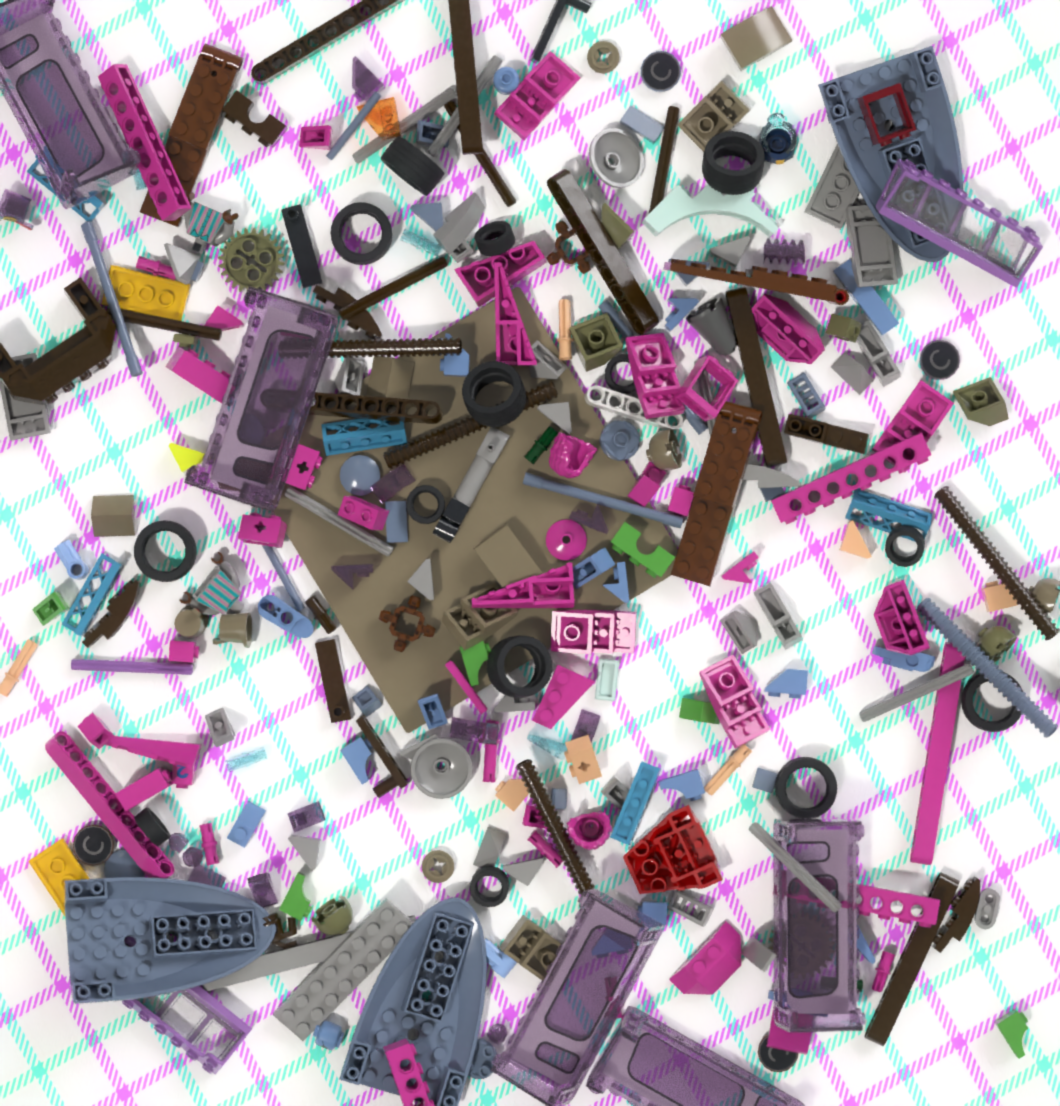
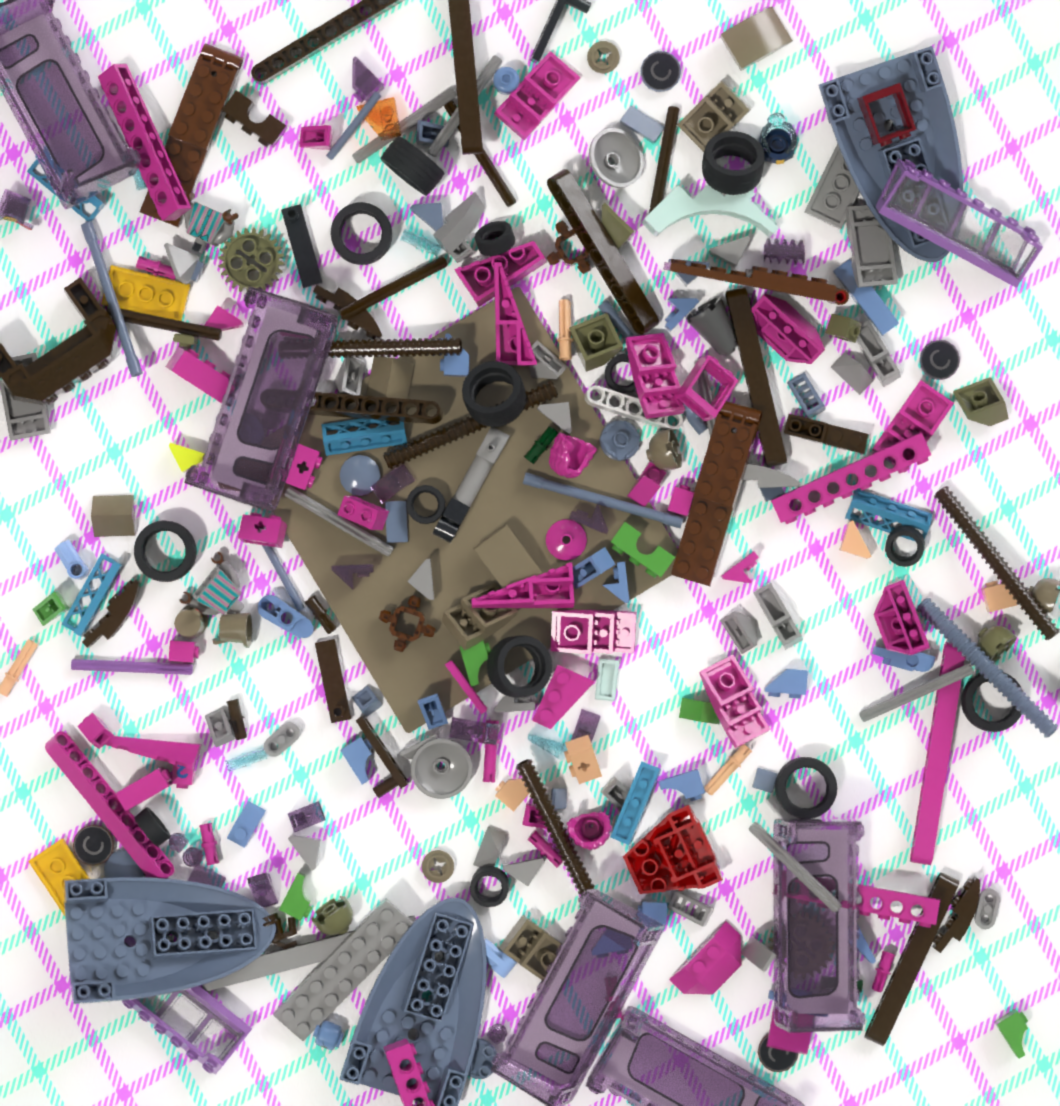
none -> dark brown axle [226,699,247,740]
none -> light grey plate [264,723,300,757]

